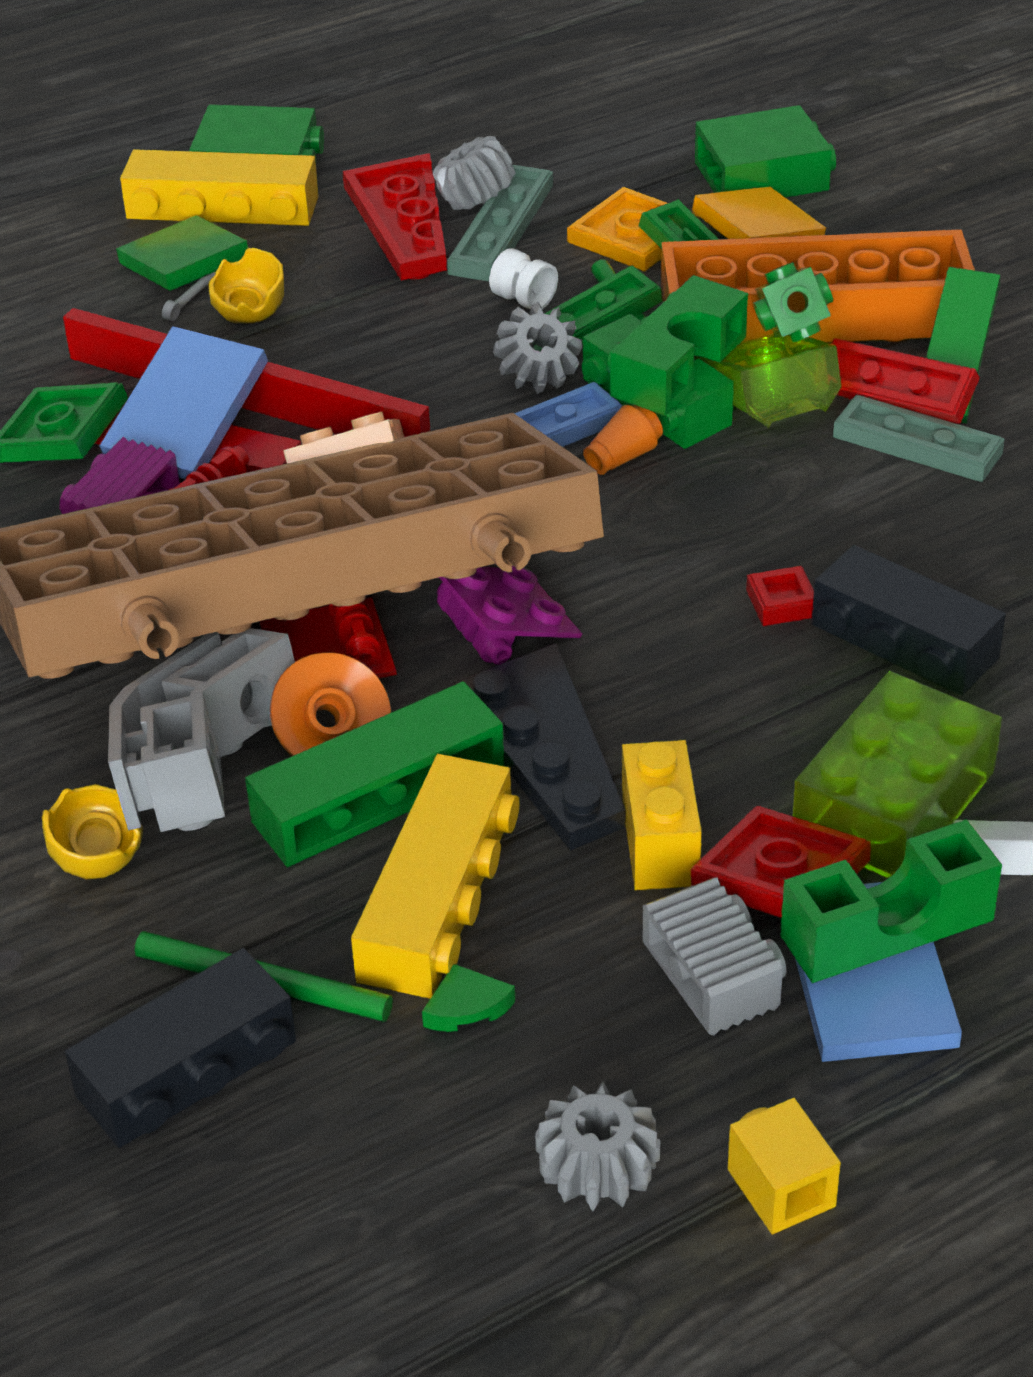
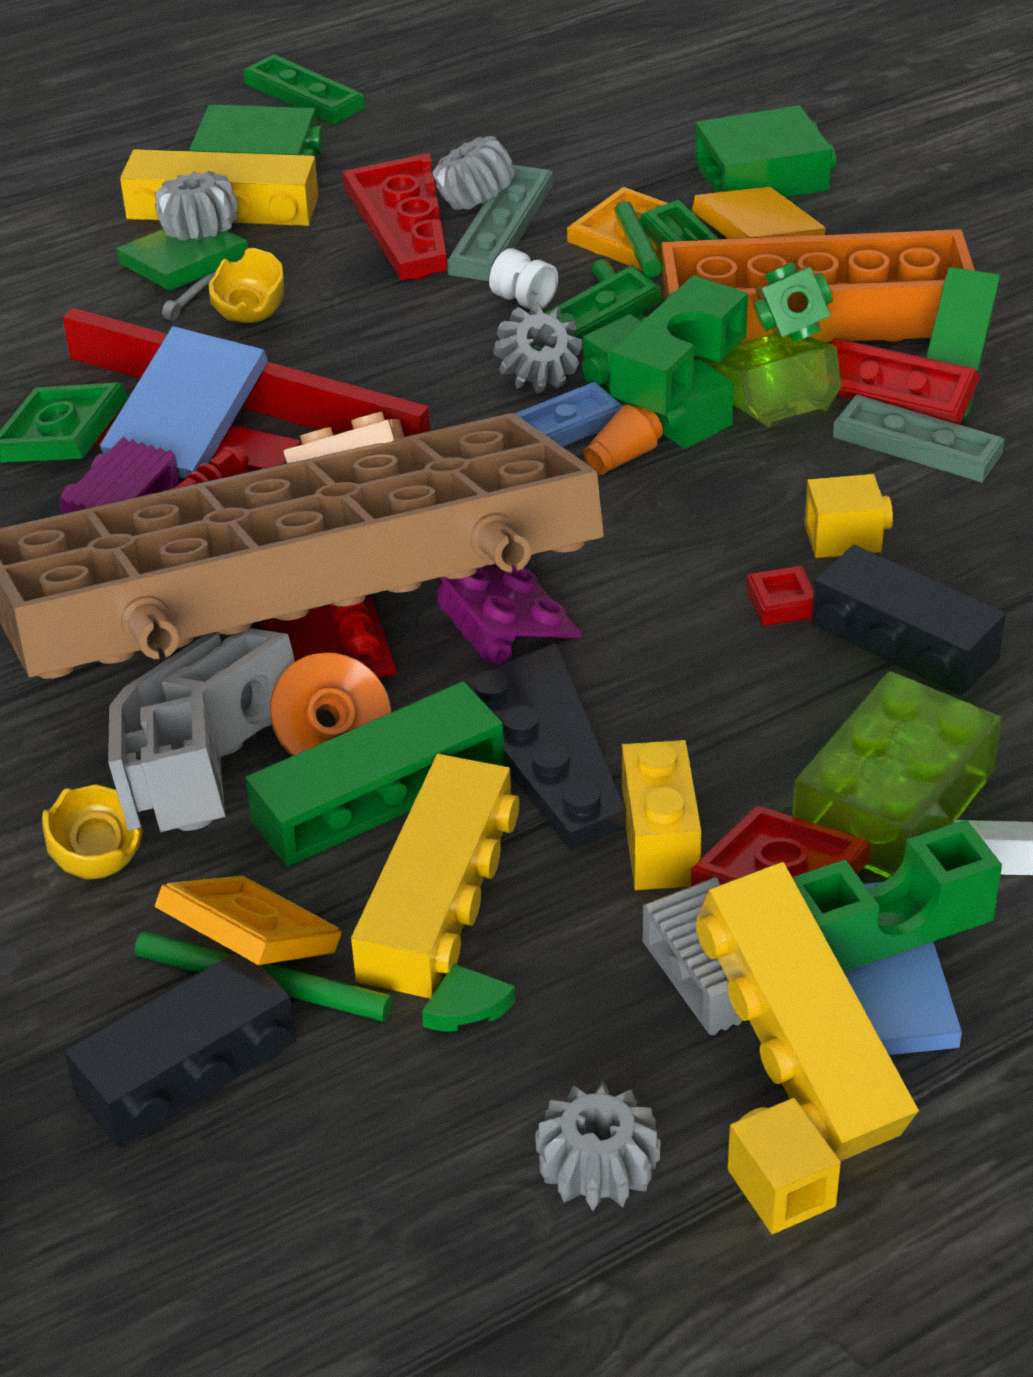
none -> light orange tile [154,875,342,965]
none -> light grey gear [155,171,238,241]
none -> green tile [243,54,365,125]
none -> green bar [614,201,663,278]
none -> yellow brick [696,862,919,1161]
none -> yellow brick [804,474,893,558]

